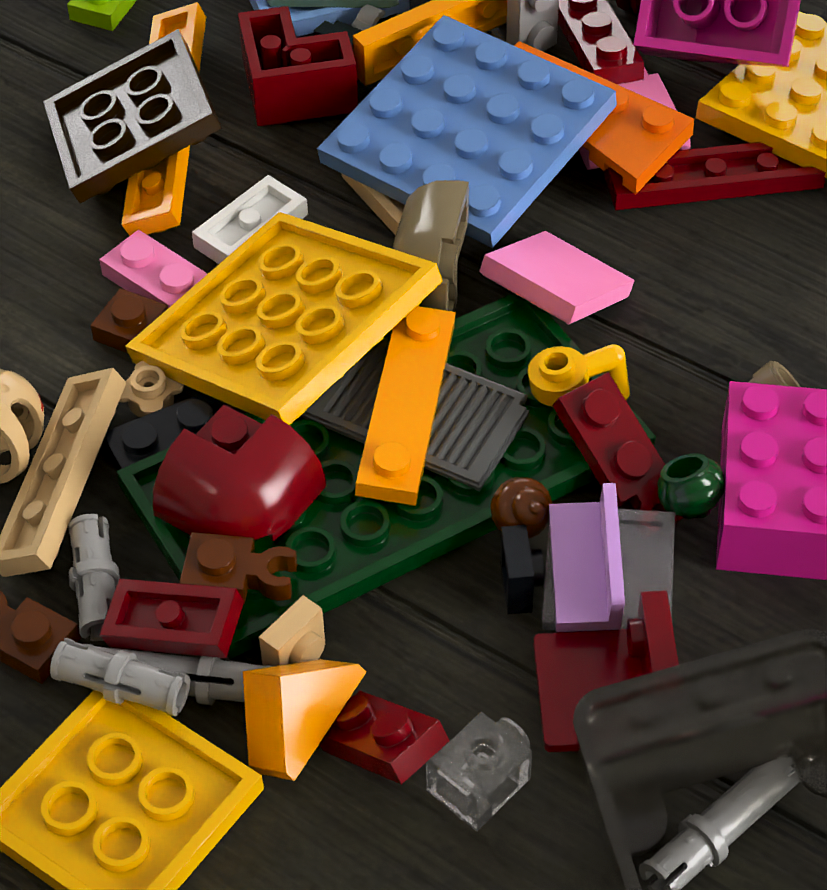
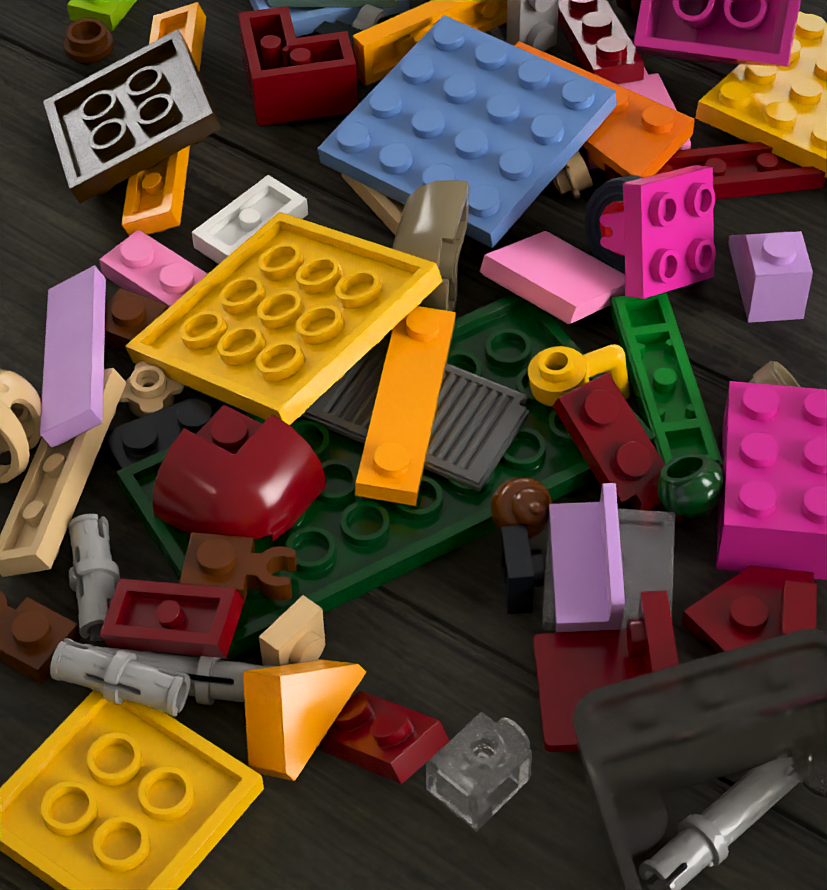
none -> lavender tile [40,265,106,447]
none -> reddish brown plate [63,18,114,64]
none -> tan plate [552,151,593,199]
none -> dark pink plate [584,165,716,299]
none -> green plate [609,292,723,468]
none -> dark red plate [682,566,817,691]
none -> lavender slope [728,231,813,323]

